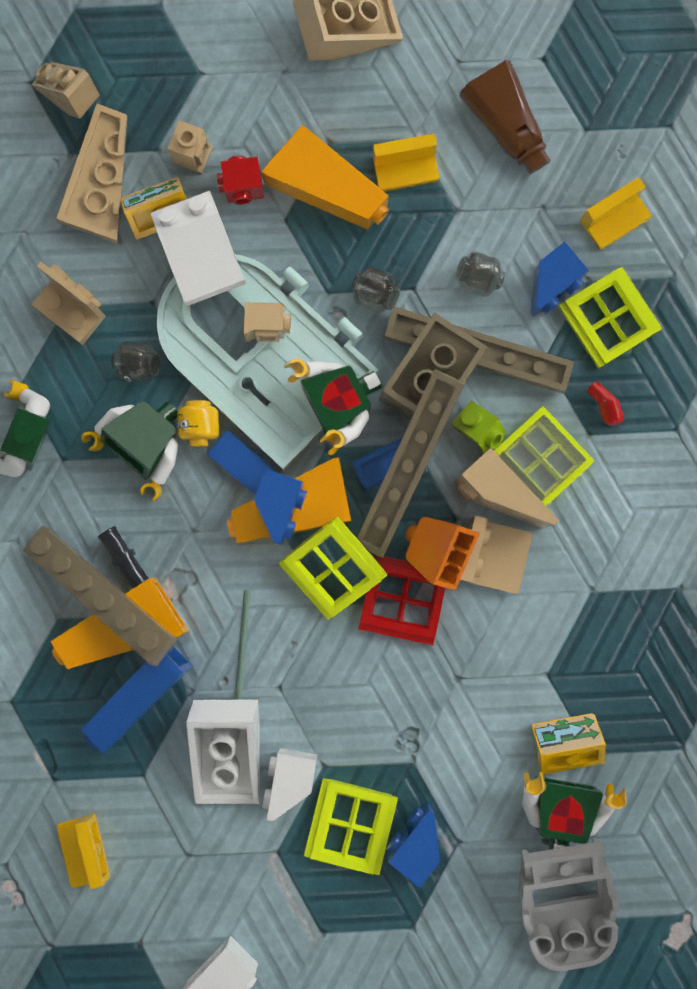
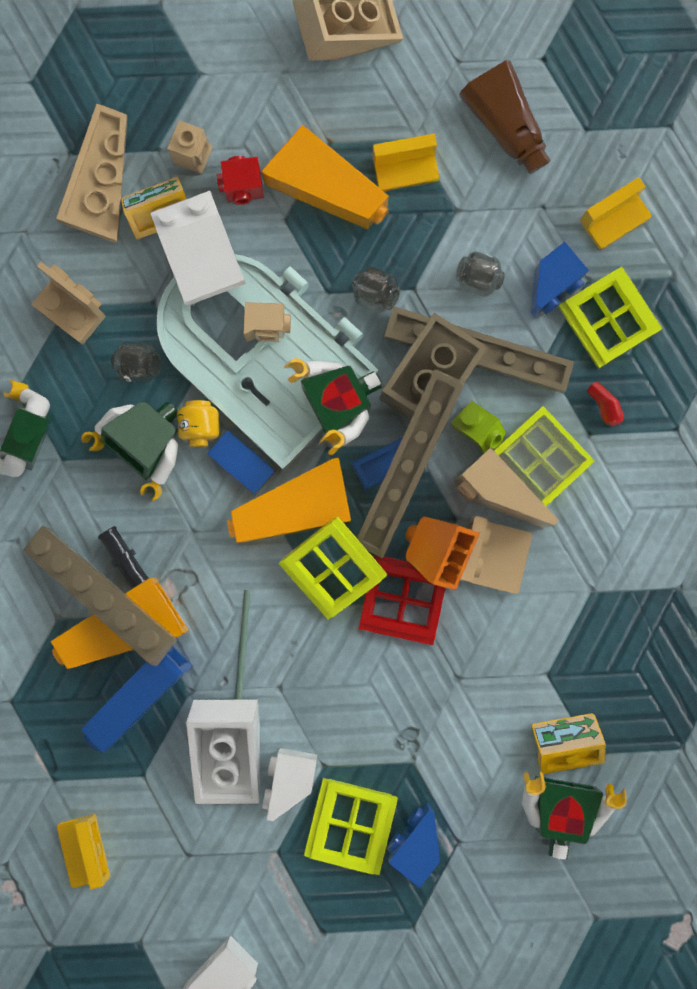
tan slope [32,62,100,119] -> none
blue slope [254,468,307,545] -> none
light grey slope [519,838,620,971] -> none

